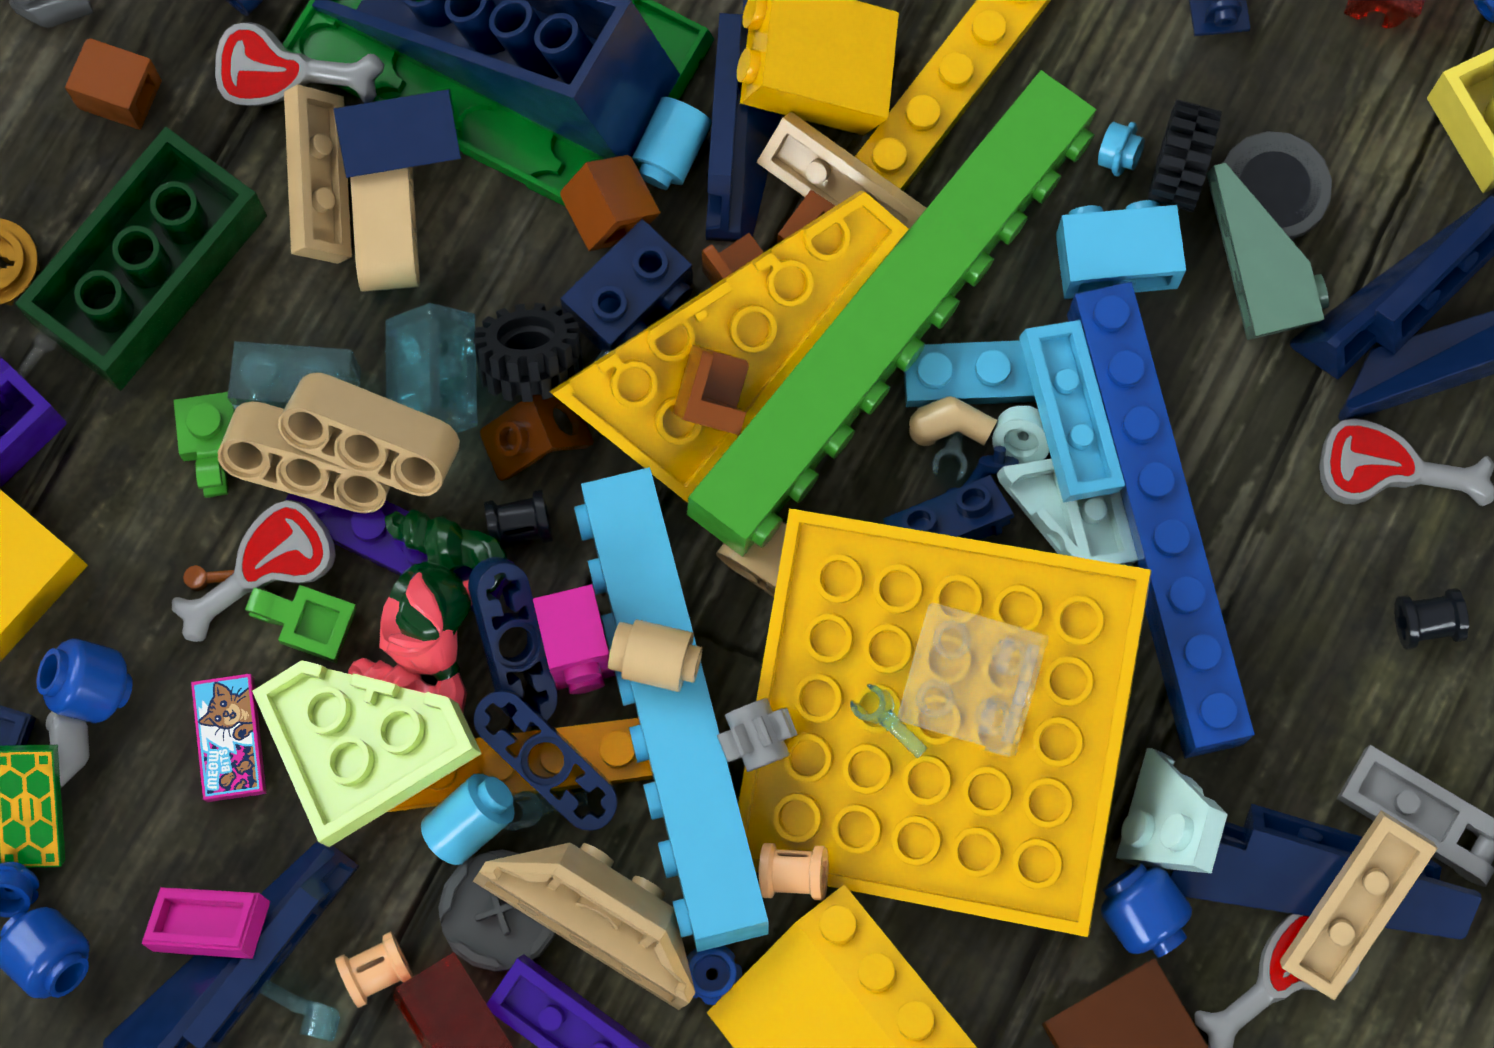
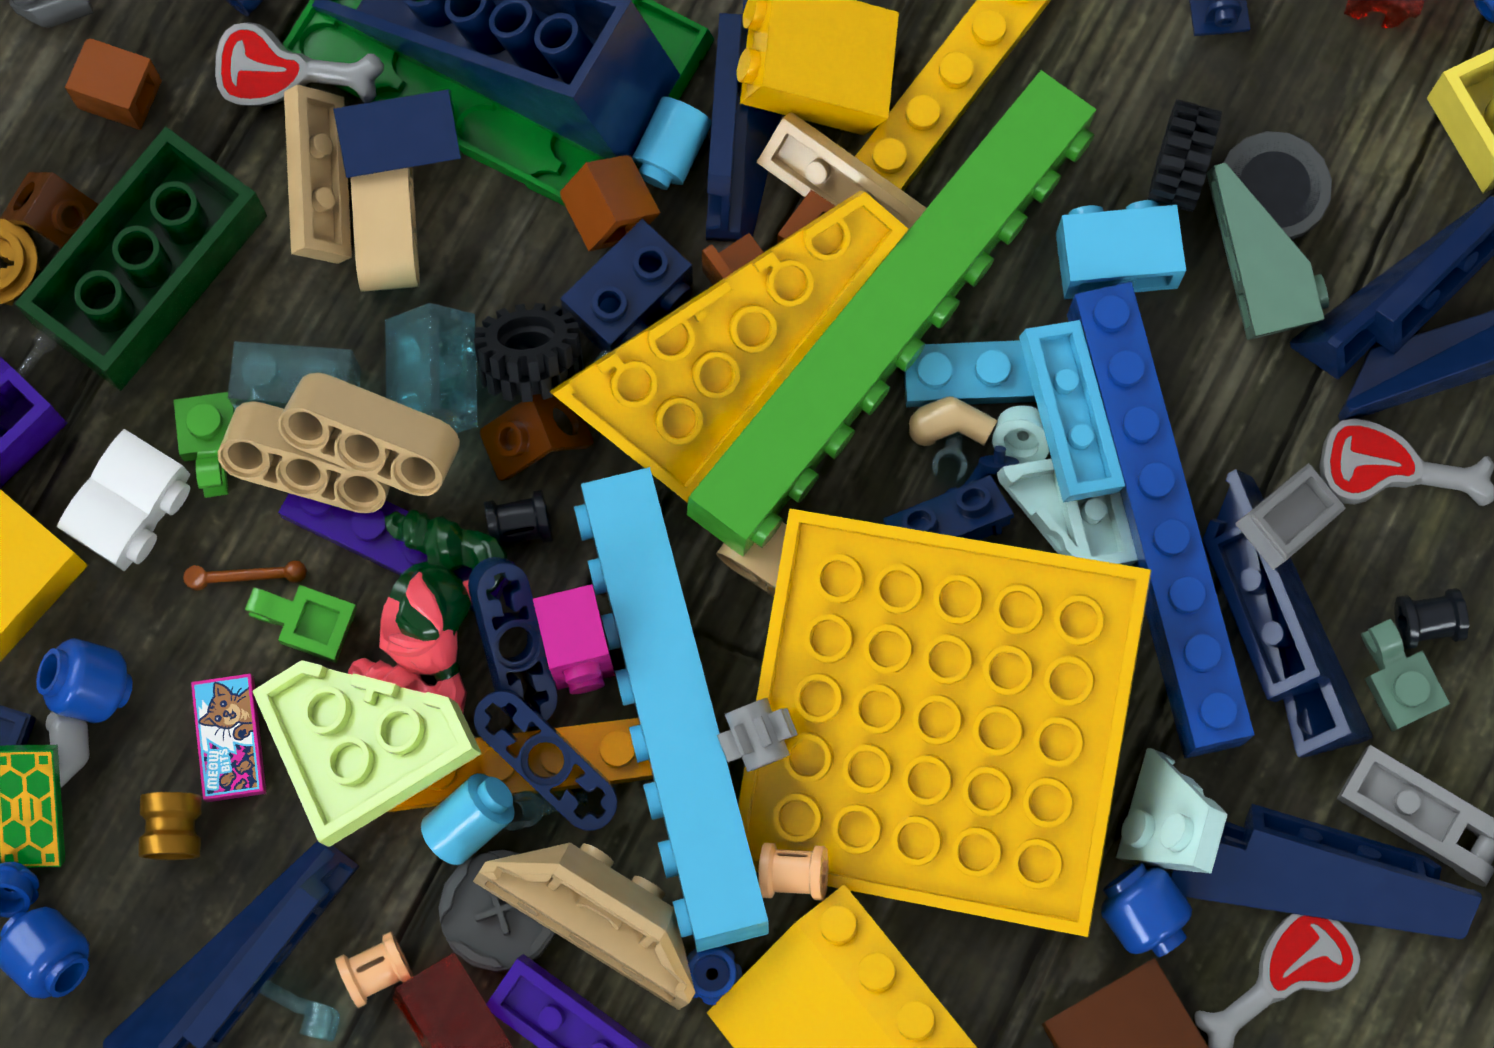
dark pink tile [142,887,270,959] -> none
light grey piece [172,500,336,642] -> none
tan brick [608,619,702,692] -> none
dark orange panel [673,345,749,435] -> none
clear light blue hand [850,684,927,758] -> none
clear bracket [897,603,1049,757] -> none
medium azure plate [1098,122,1145,177] -> none
tan plate [1280,810,1438,1001] -> none
none -> reddish brown bracket [0,172,99,249]
none -> white brick [57,429,190,571]
none -> pearl gold wheel [138,792,202,860]
none -> dark blue wedge [1203,469,1373,758]
none -> light grey tile [1235,463,1346,570]
none -> sand green plate [1361,619,1450,732]

